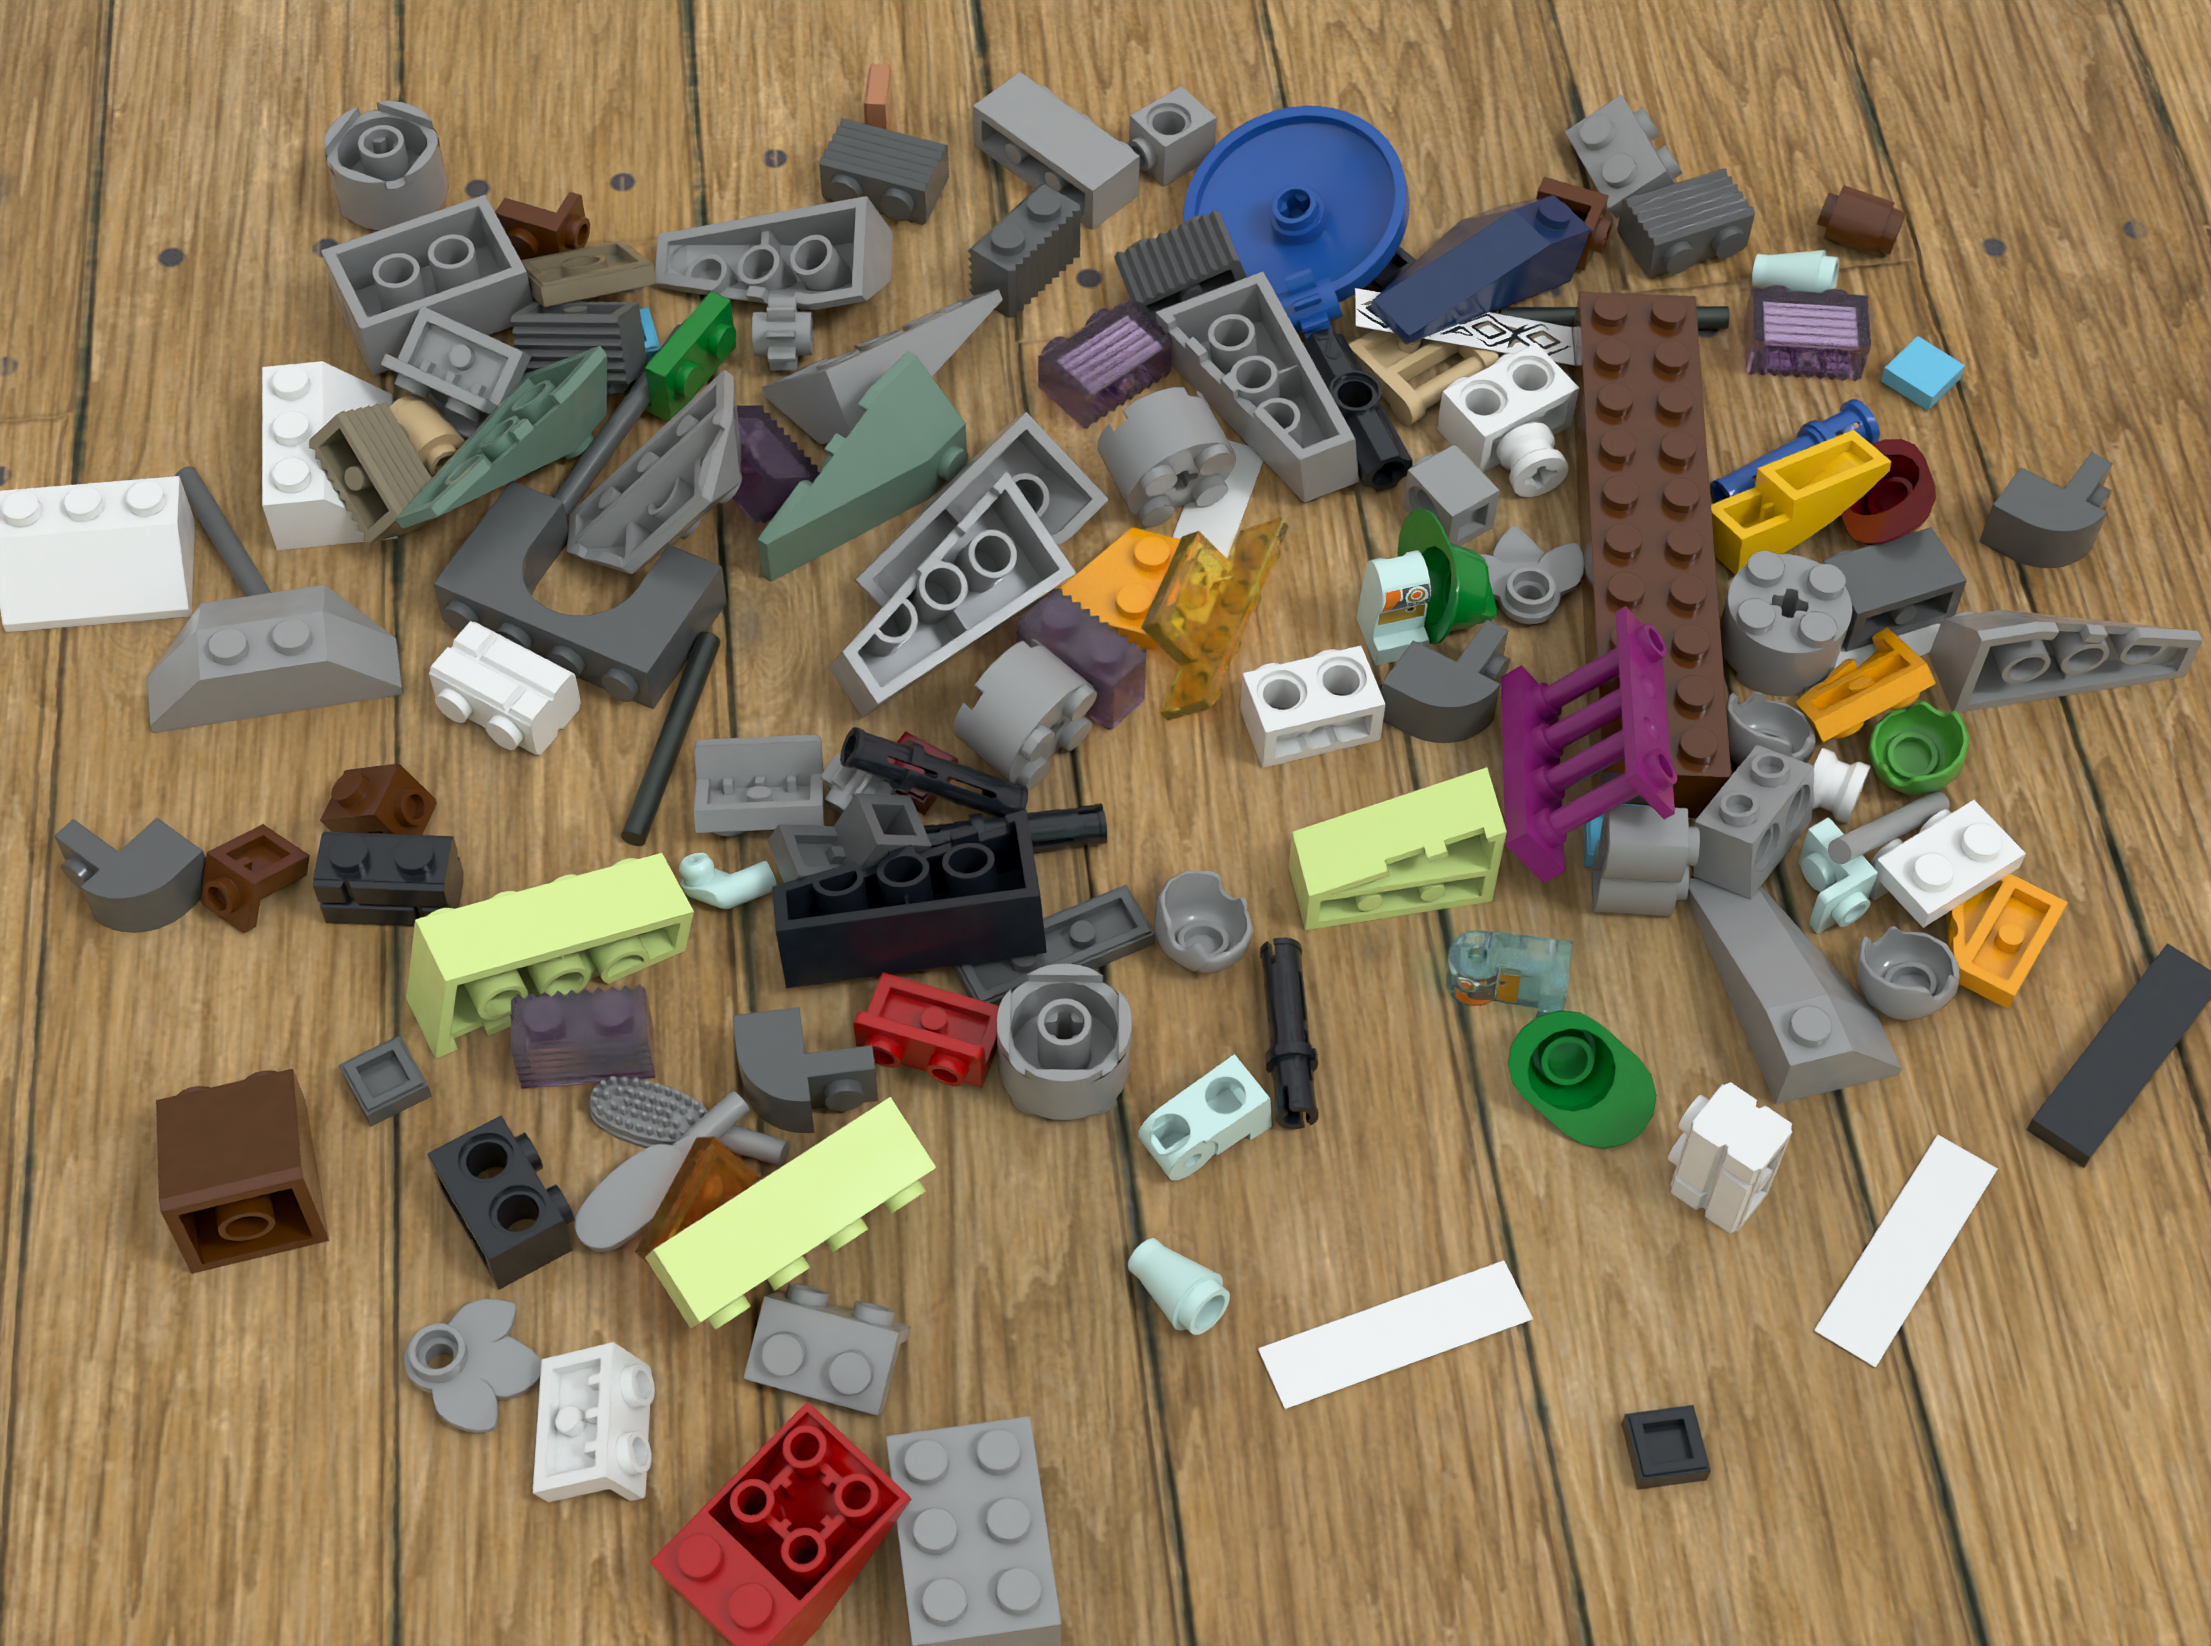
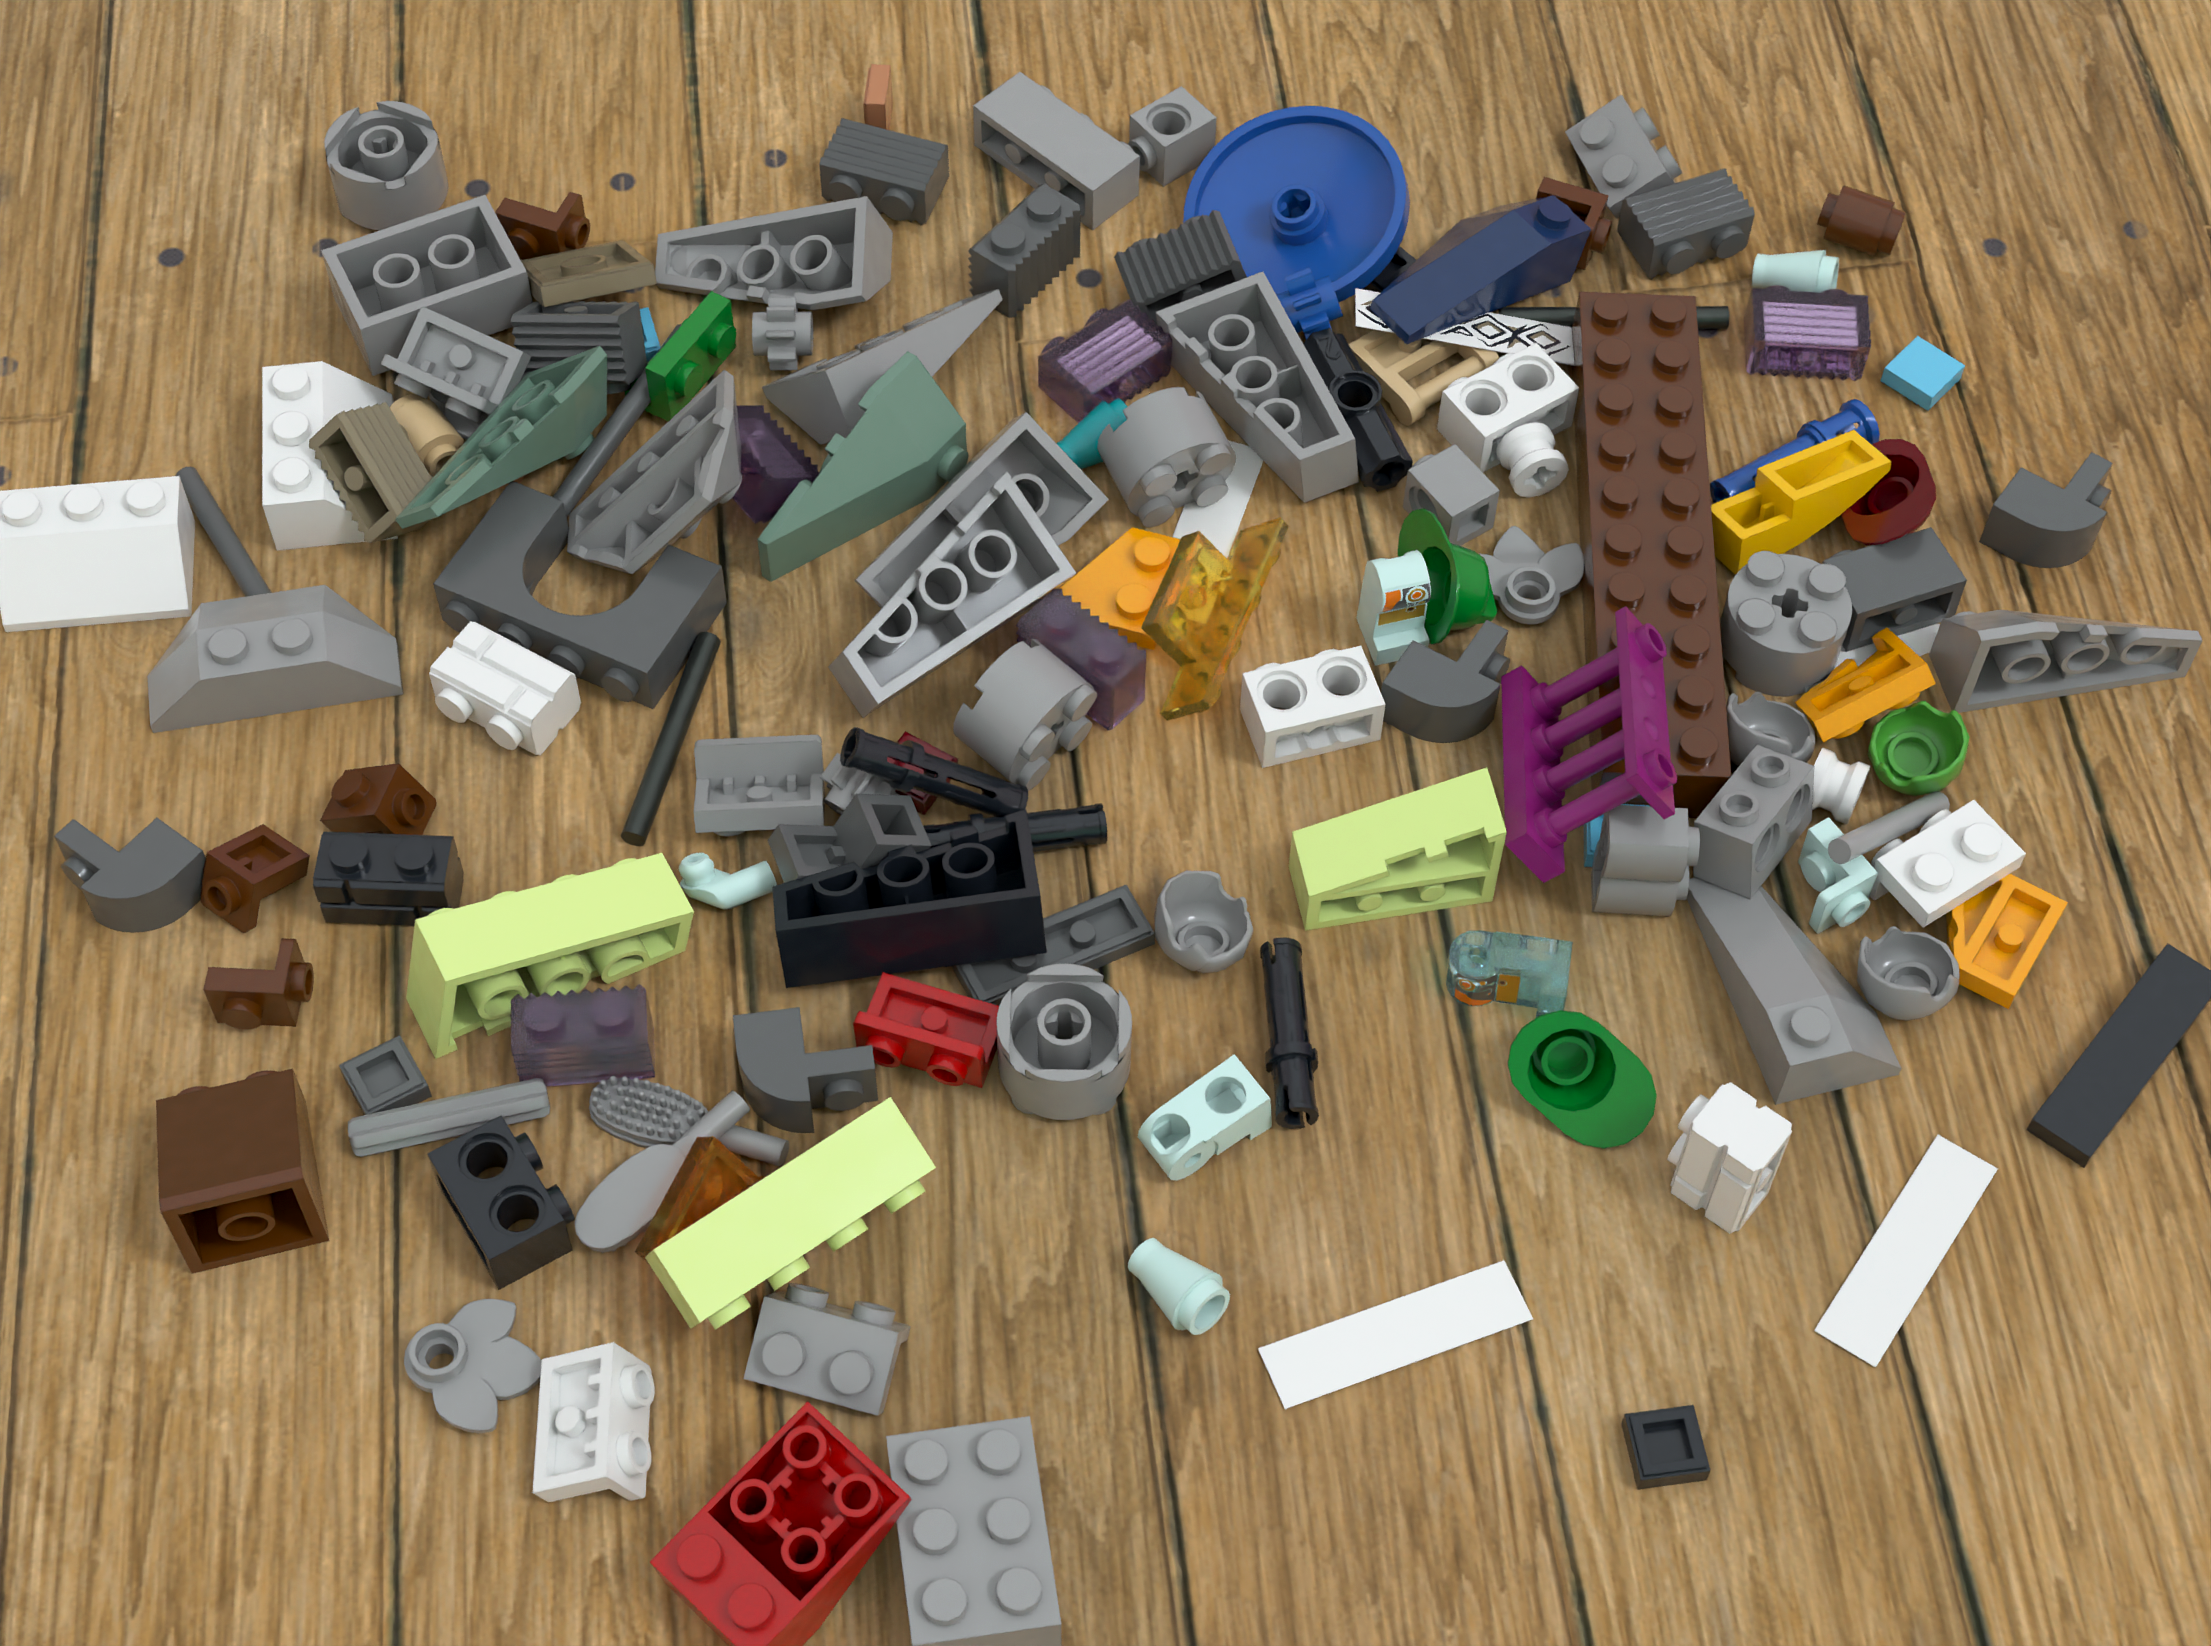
none -> reddish brown bracket [203,938,314,1030]
none -> light grey axle [348,1078,550,1157]
none -> teal cone [1056,398,1128,470]

